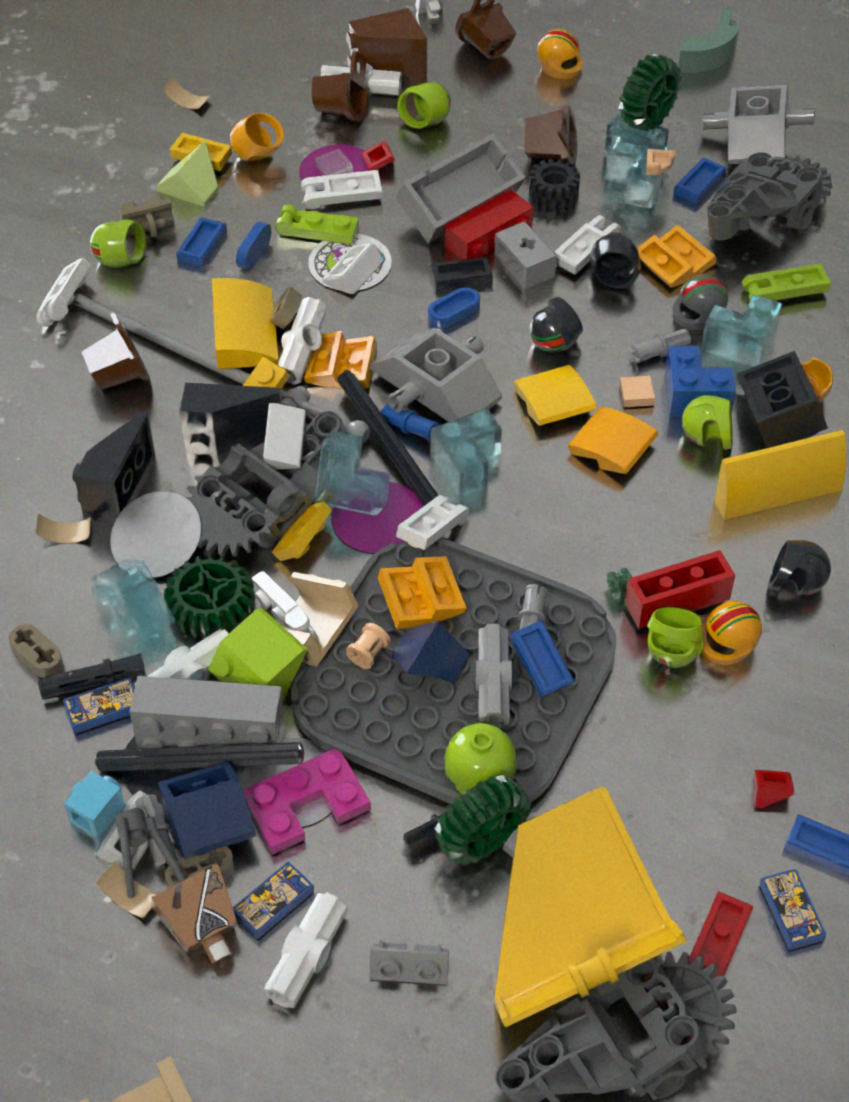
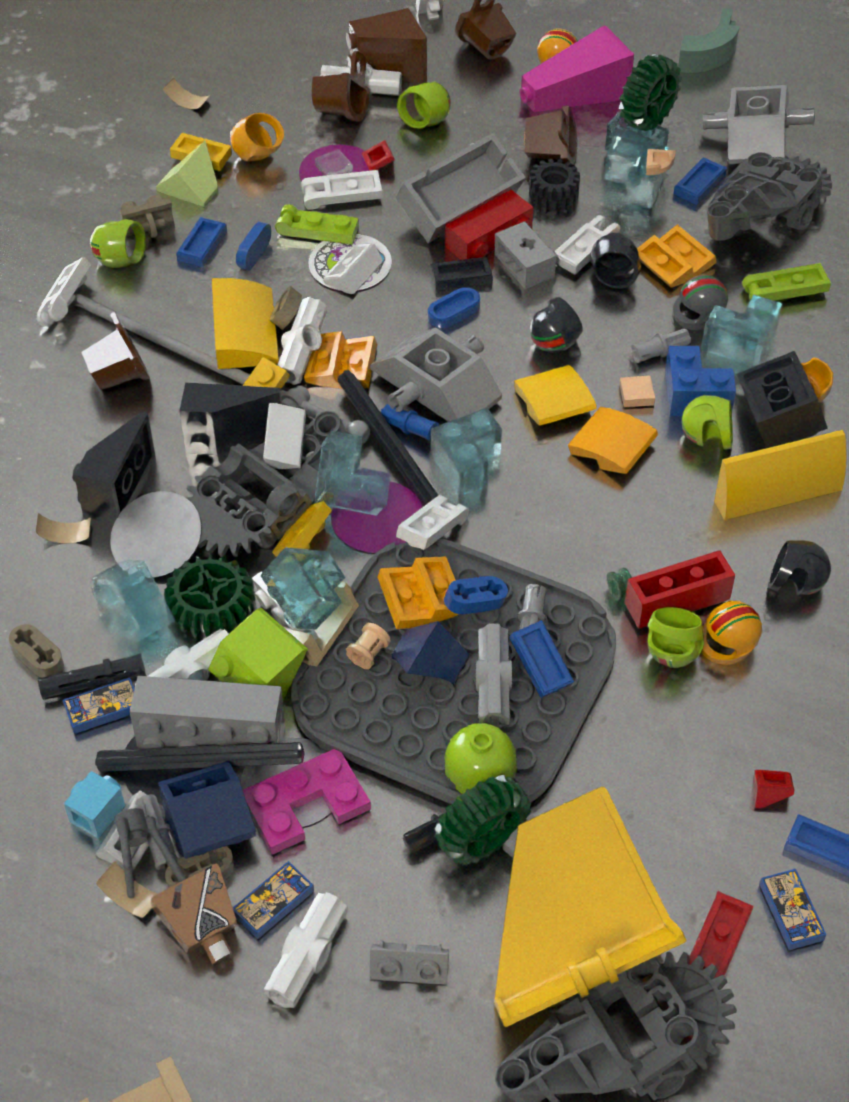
none -> clear light blue brick [260,547,346,630]
none -> blue beam [444,576,508,614]
none -> dark pink slope [519,25,634,112]

